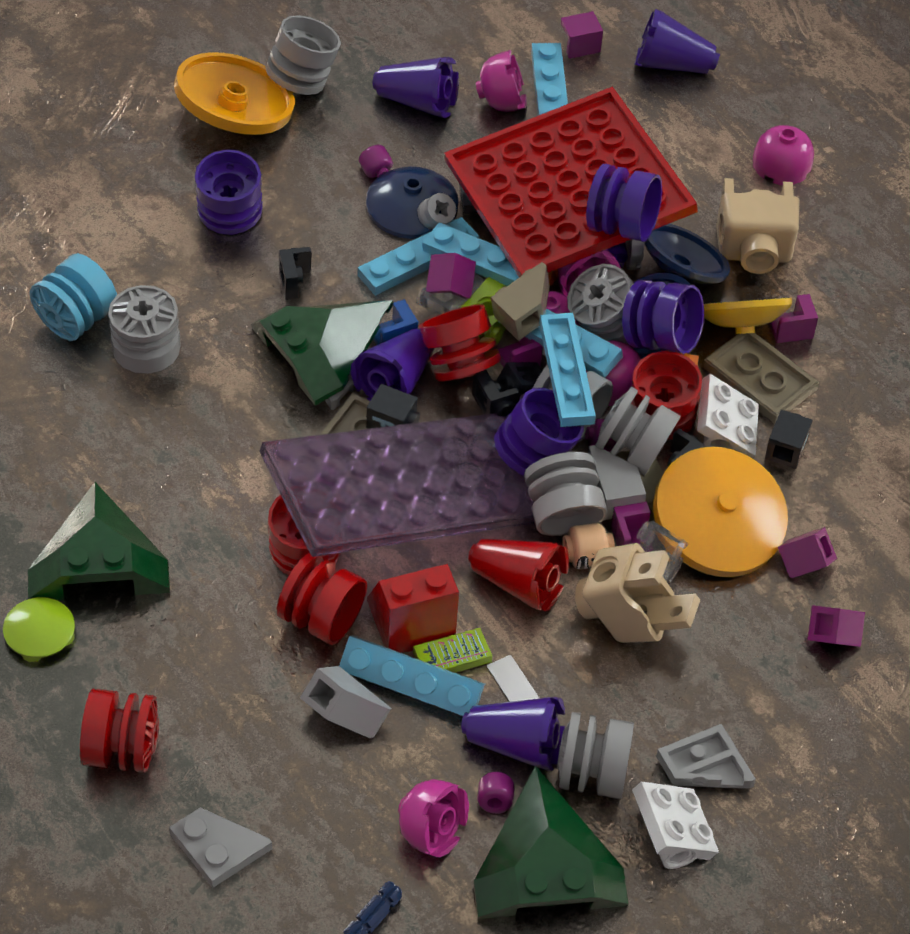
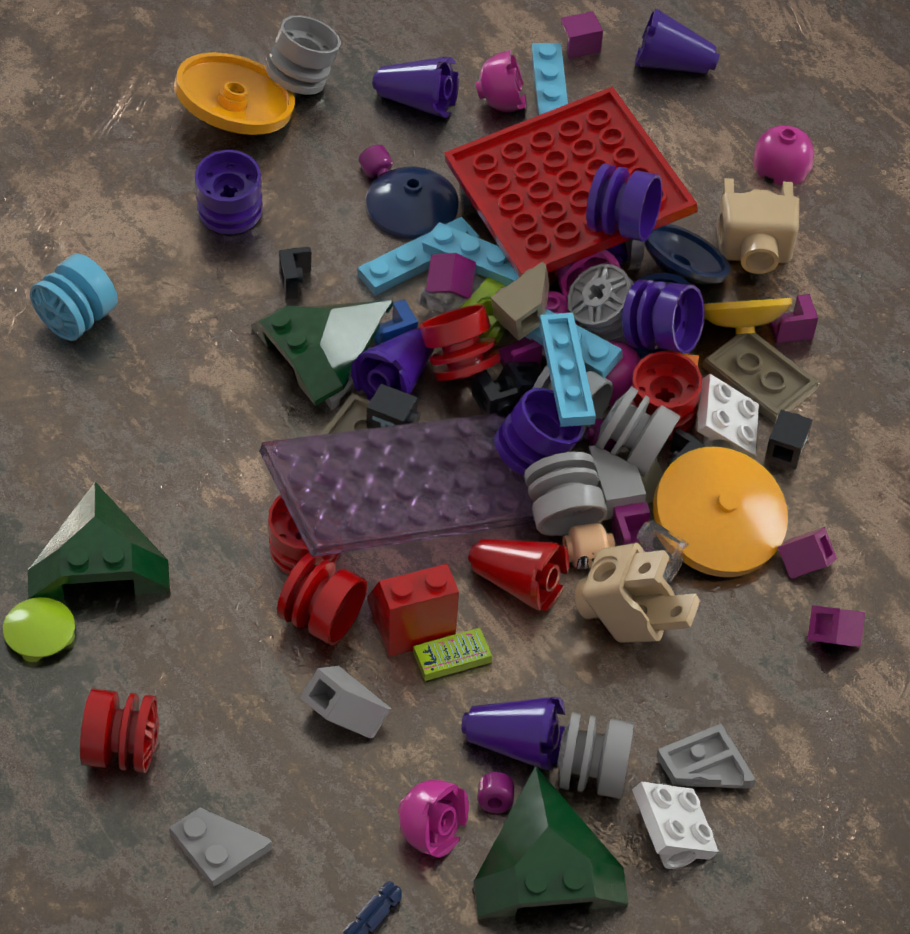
light grey wheel [108,285,181,374] -> none
medium azure plate [339,635,485,716] -> none
light grey wheel [417,193,456,229] -> none
white sticker [487,655,539,702] -> none

